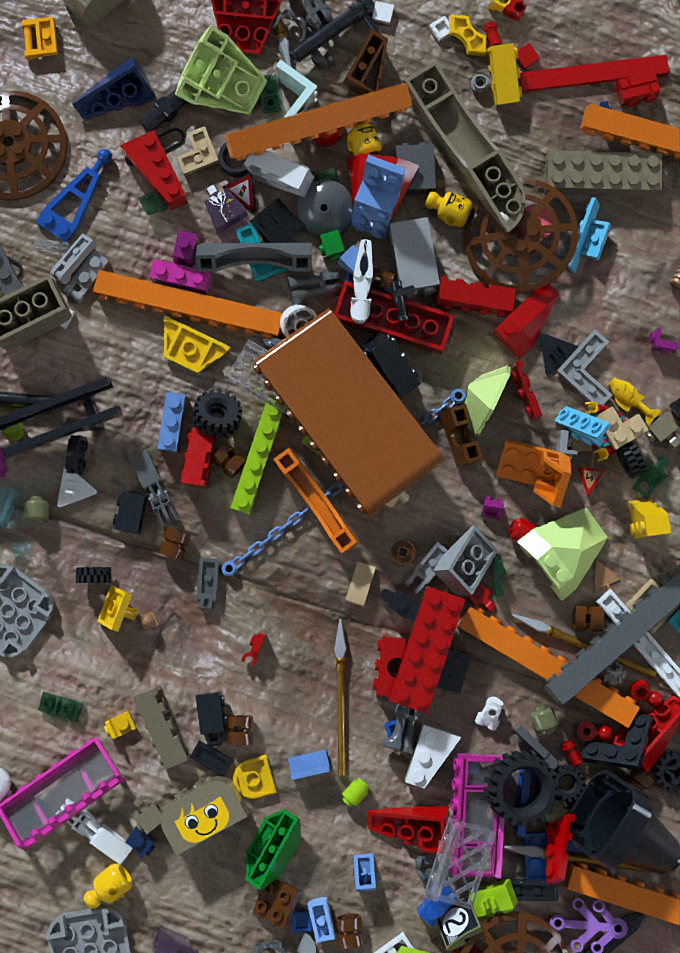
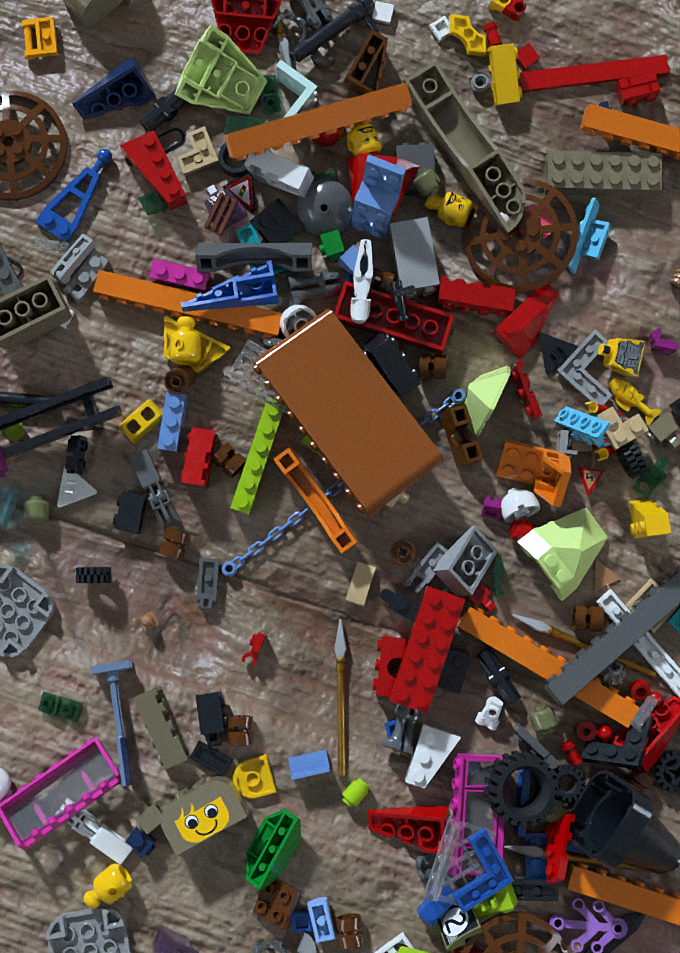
yellow tile [97,585,138,632] -> none
yellow bracket [104,710,137,740] -> none
magenta torso [173,230,202,268] -> none
black tyre [192,389,242,439] -> none
medium blue slope [354,853,376,892] -> none
none -> sand blue piece [90,660,133,787]
none -> yellow piece [119,399,163,444]
none -> reddish brown wheel [164,365,196,394]
none -> yellow piece [169,316,201,365]
none -> blue wedge [181,260,279,312]
none -> copper tile [204,192,238,236]
none -> clear green slope [224,115,266,134]
none -> olive head [413,167,441,197]
none -> reddish brown wheel [418,354,447,379]
none -> blue plate [452,828,514,914]
none -> black piece [475,647,521,706]
none -> white cylinder [501,488,540,523]
none -> torso [598,338,645,377]
none -> clear axle [631,695,658,729]

